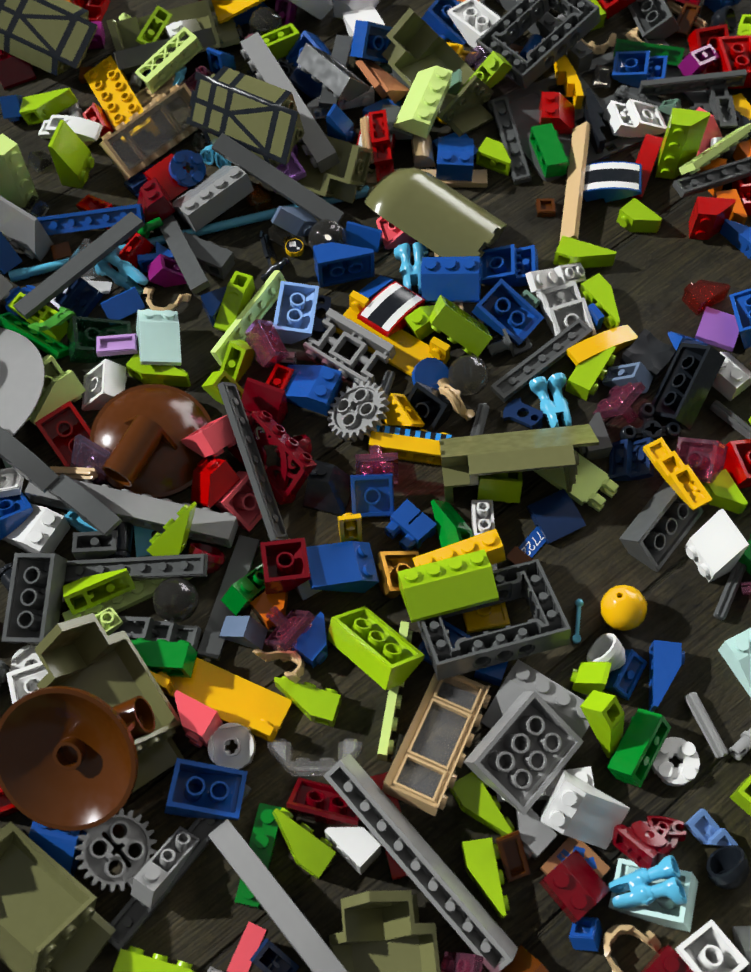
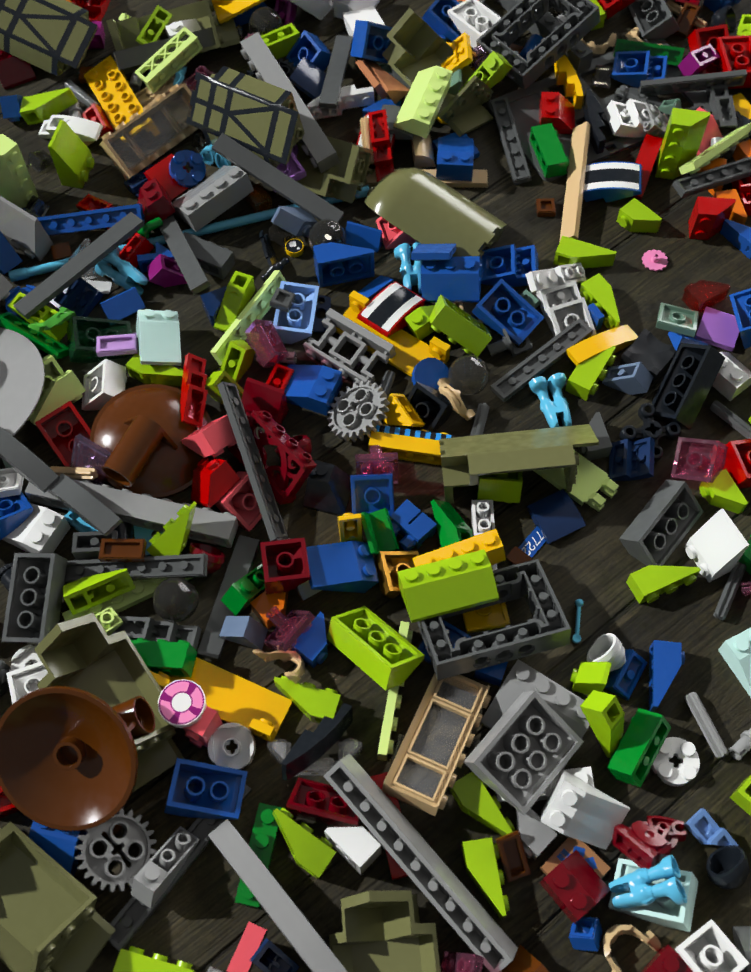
tan helmet [143,286,192,311] -> none
blue slope [206,47,236,75] -> none
slope [296,43,370,101] -> none
blue slope [326,104,355,143] -> none
lime slope [476,137,511,176] -> none
dark blue piece [503,397,544,430] -> none
clear pink plate [593,382,646,423] -> none
yellow piece [601,585,647,631] -> none
yellow slope [643,437,712,511] -> none
none -> dark grey axle [64,80,101,108]
none -> reddish brown tile [98,539,147,562]
none -> tile [158,679,207,728]
none -> red slope [180,353,208,428]
none -> dark grey tile [270,287,296,313]
none -> black slope [281,703,353,781]
none -> green panel [360,508,399,555]
none -> blue tile [411,244,456,261]
none -> yellow plate [440,32,473,73]
none -> lime slope [626,565,701,604]
none -> bright pink piece [642,249,668,272]
none -> light grey hinge [643,102,669,138]
none -> sand green tile [655,303,699,337]

